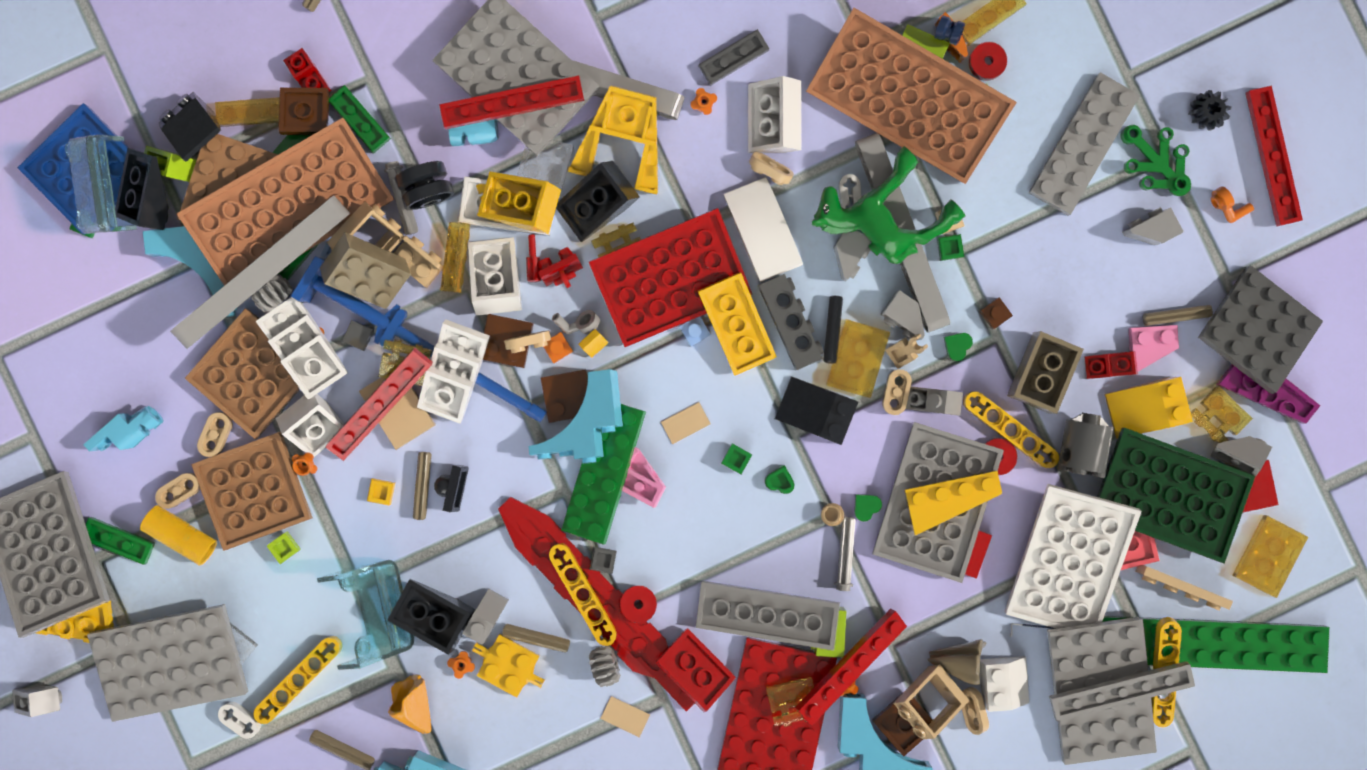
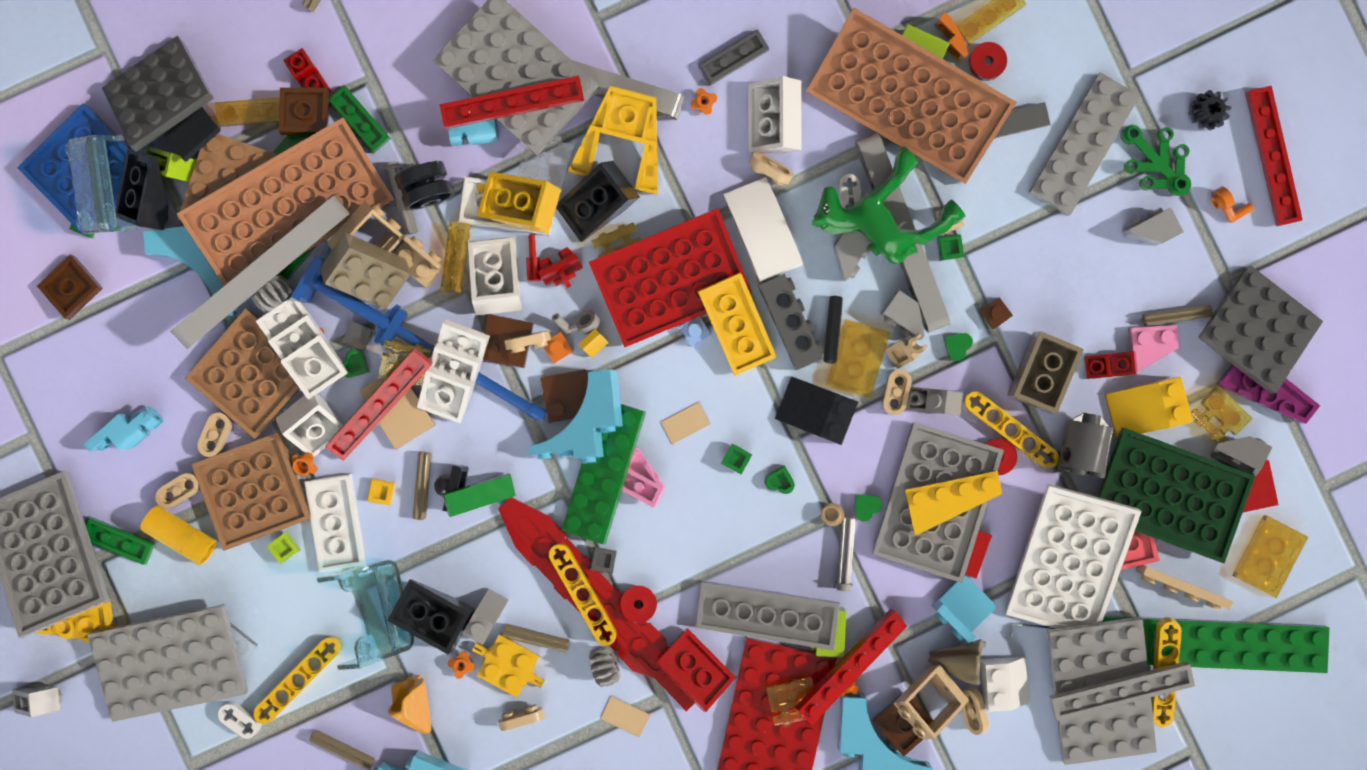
dark blue wheel [934,15,965,46] -> none
none -> reddish brown plate [37,254,103,320]
none -> dark grey plate [102,35,214,152]
none -> white tile [304,474,366,573]
none -> green tile [342,349,370,378]
none -> green tile [443,473,516,517]
none -> tan plate [498,704,545,731]
none -> medium azure bracket [932,576,996,643]
none -> dark grey tile [994,102,1051,139]

